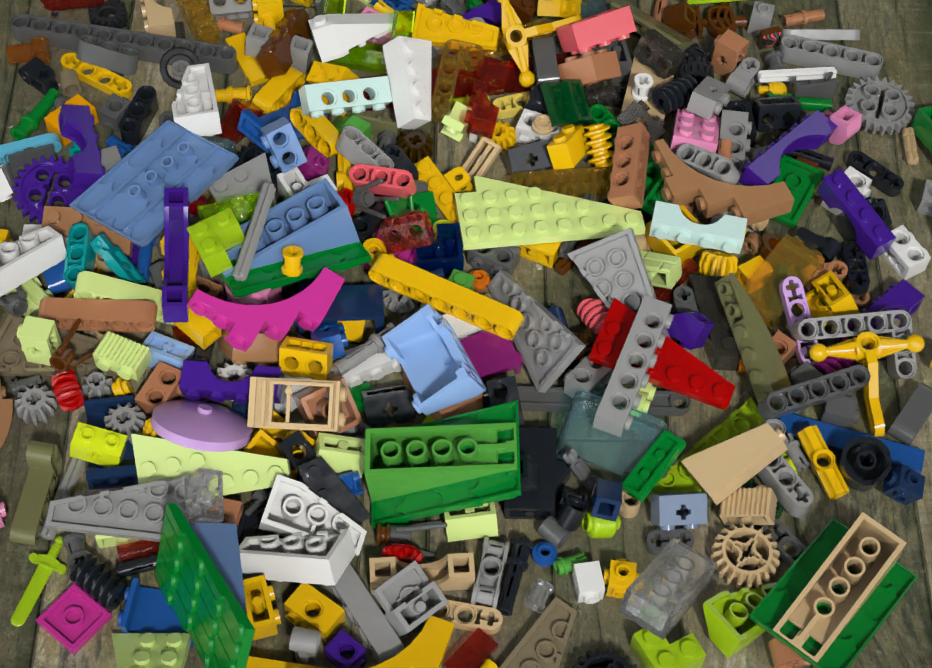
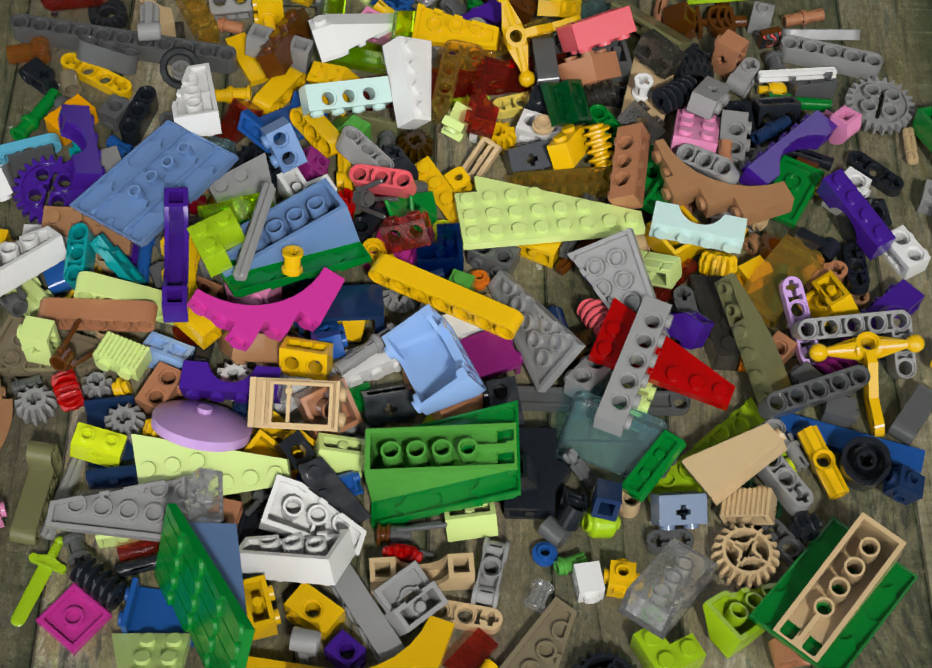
black pin [497,537,534,616] -> none
none -> light grey piece [137,1,161,41]
none -> dark blue pin [750,115,792,145]
none -> black gear [789,510,823,542]

